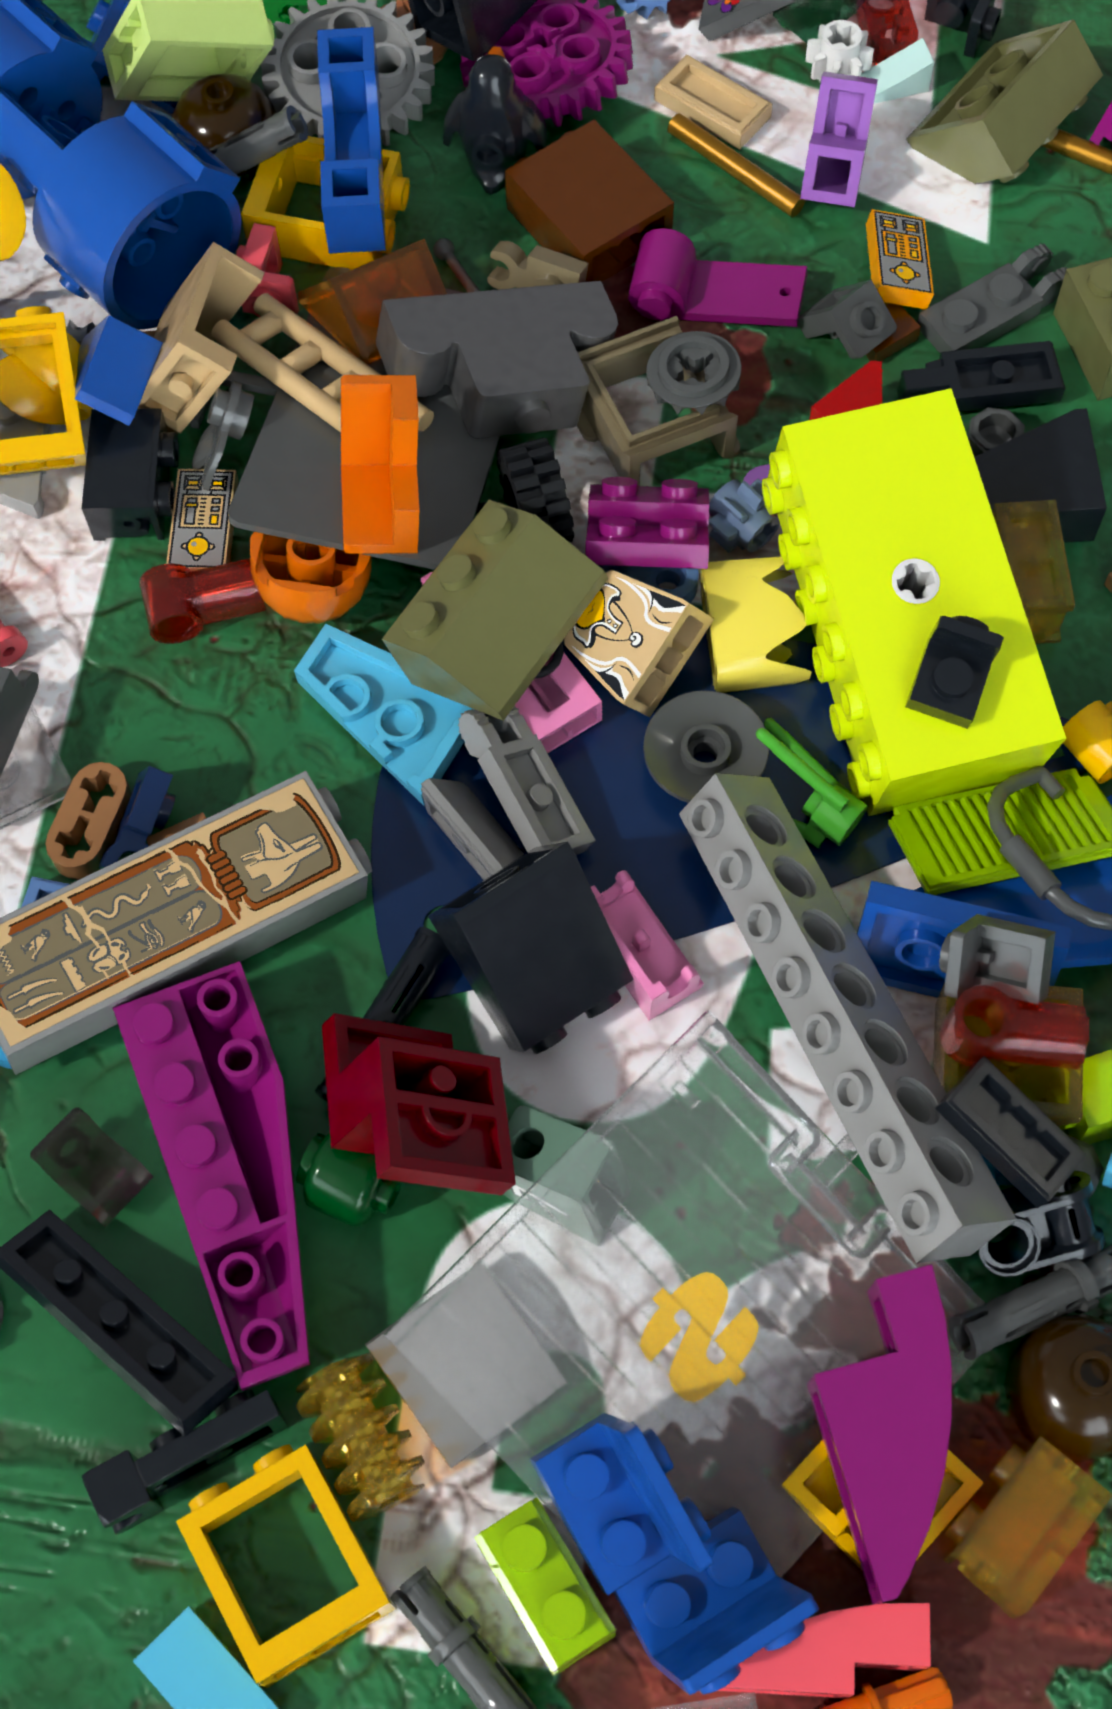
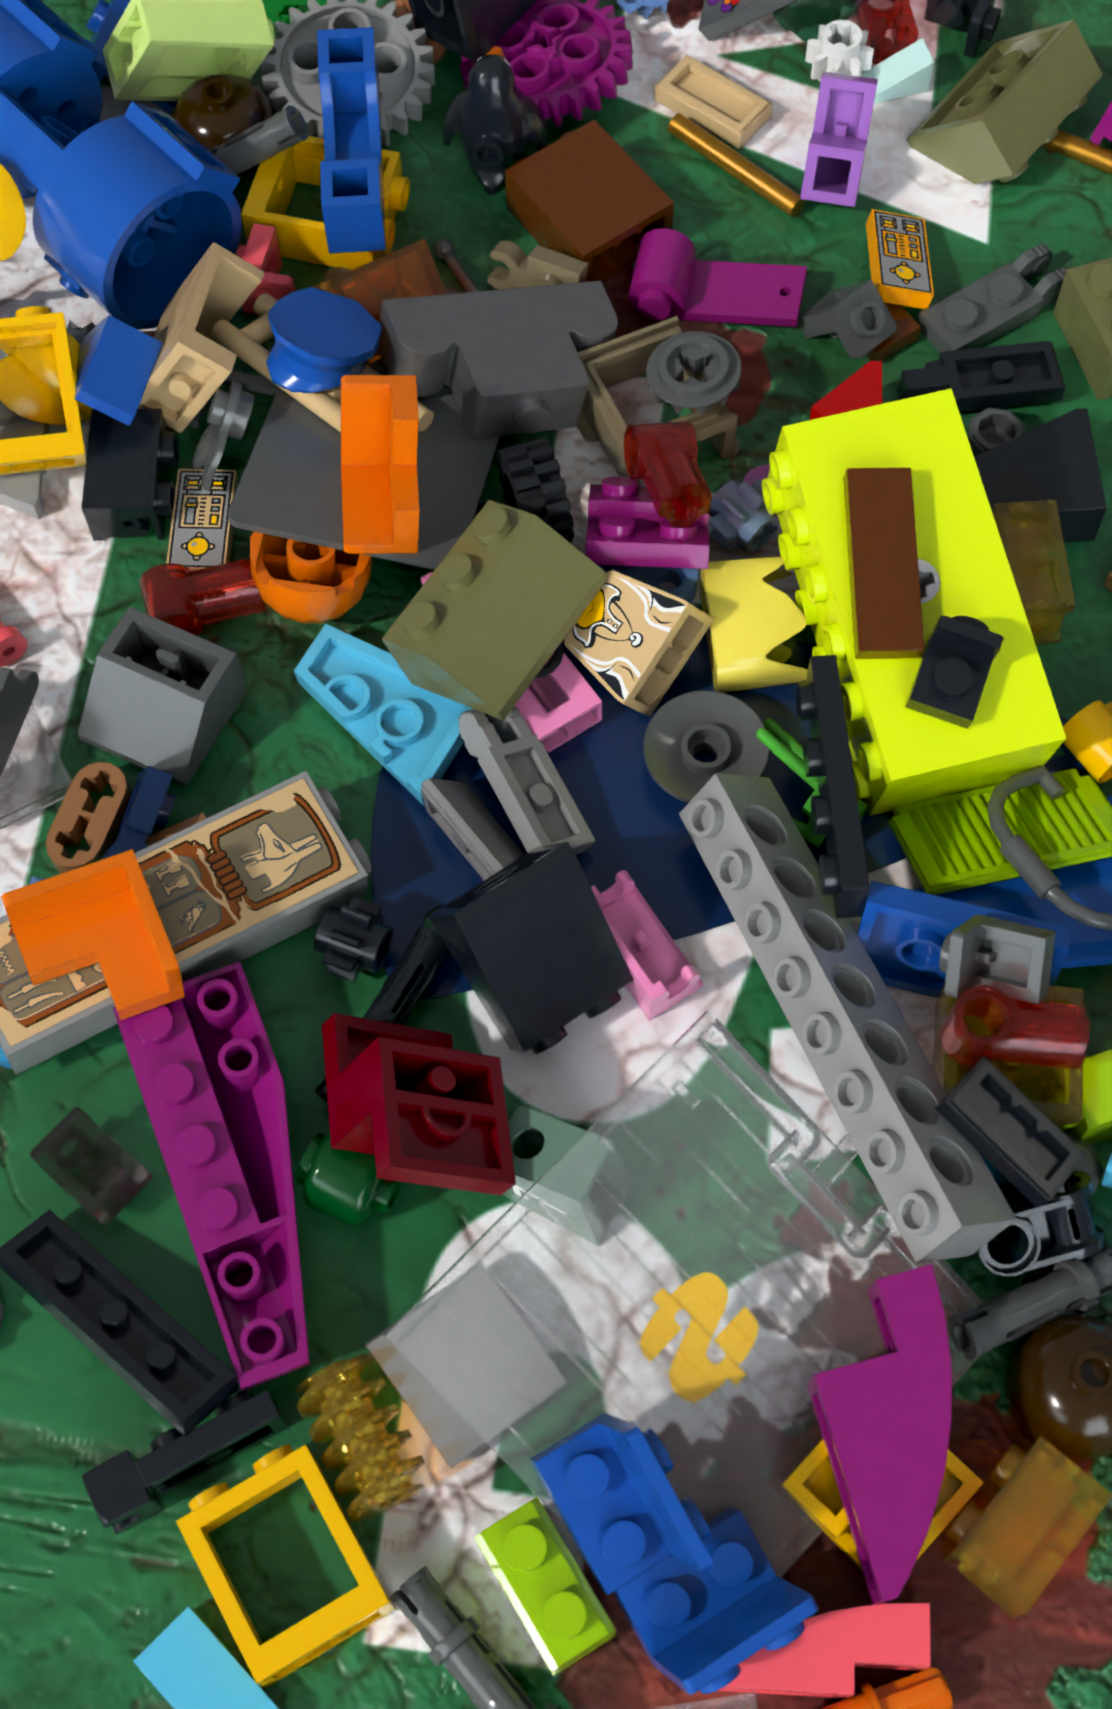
none -> orange panel [1,849,185,1021]
none -> dark grey slope [78,607,248,788]
none -> blue hat [266,287,382,393]
none -> black gear [314,896,394,983]
none -> clear red piece [624,421,712,528]
none -> black plate [796,655,870,918]
none -> reddish brown tile [843,468,924,659]

